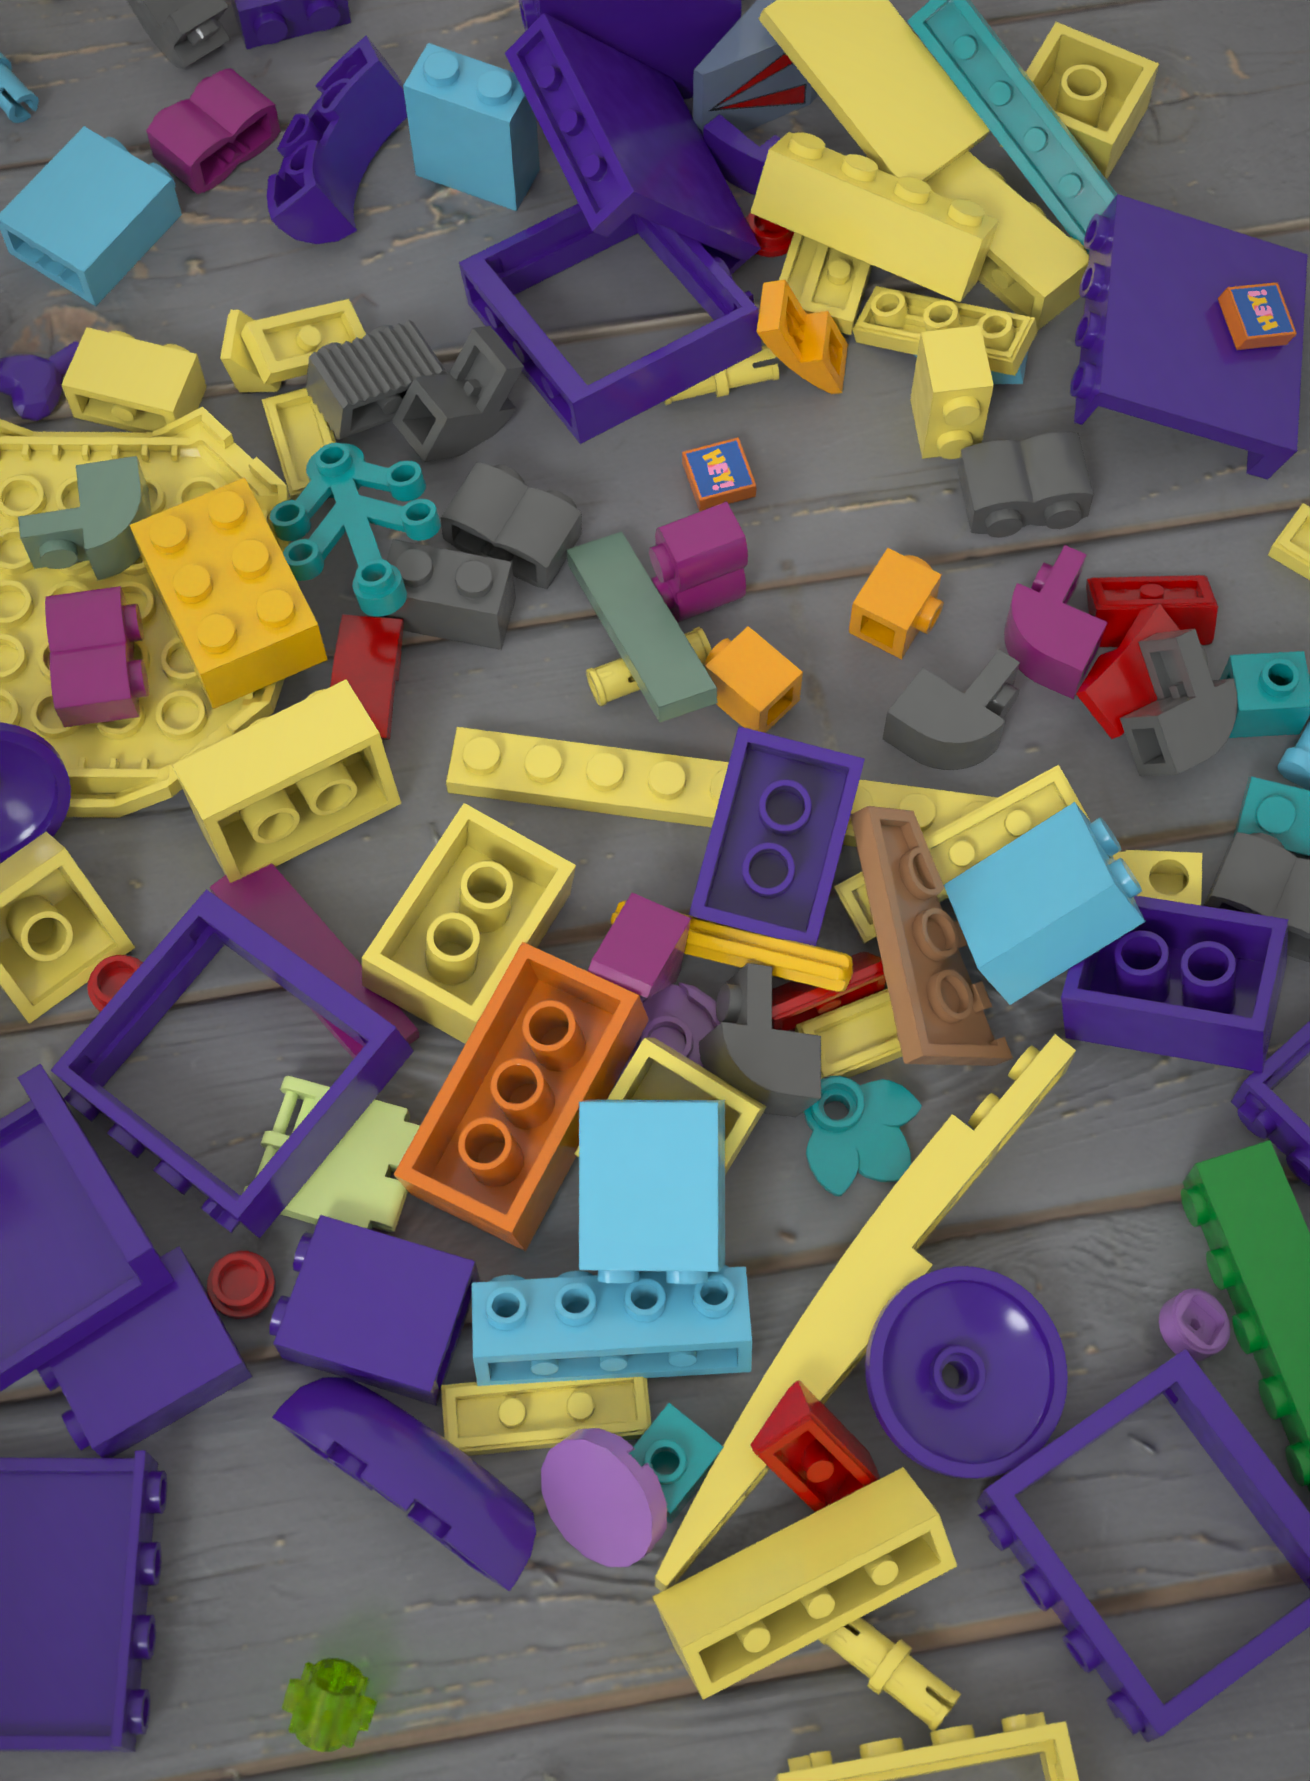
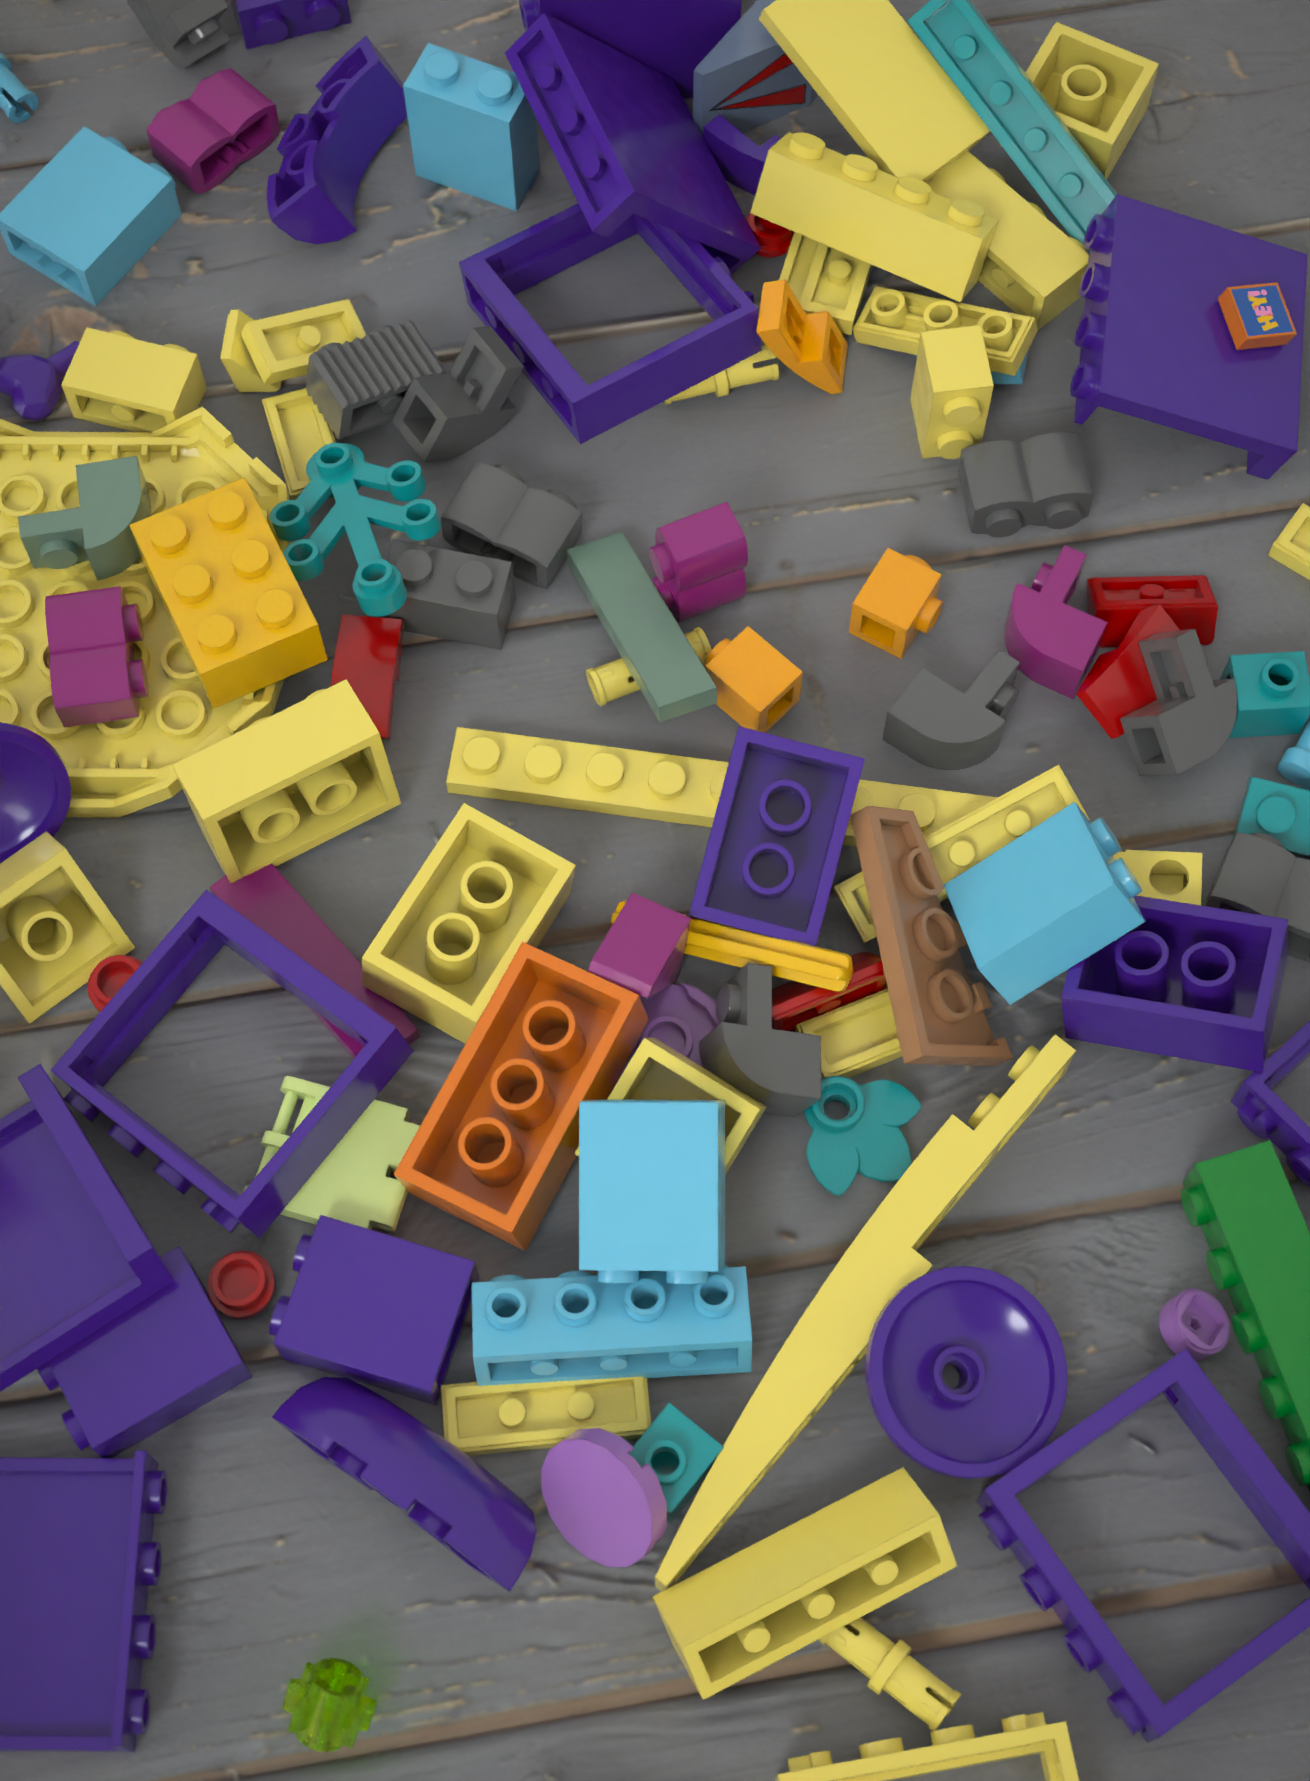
tile [682,437,756,512] -> none
red slope [750,1380,881,1512] -> none

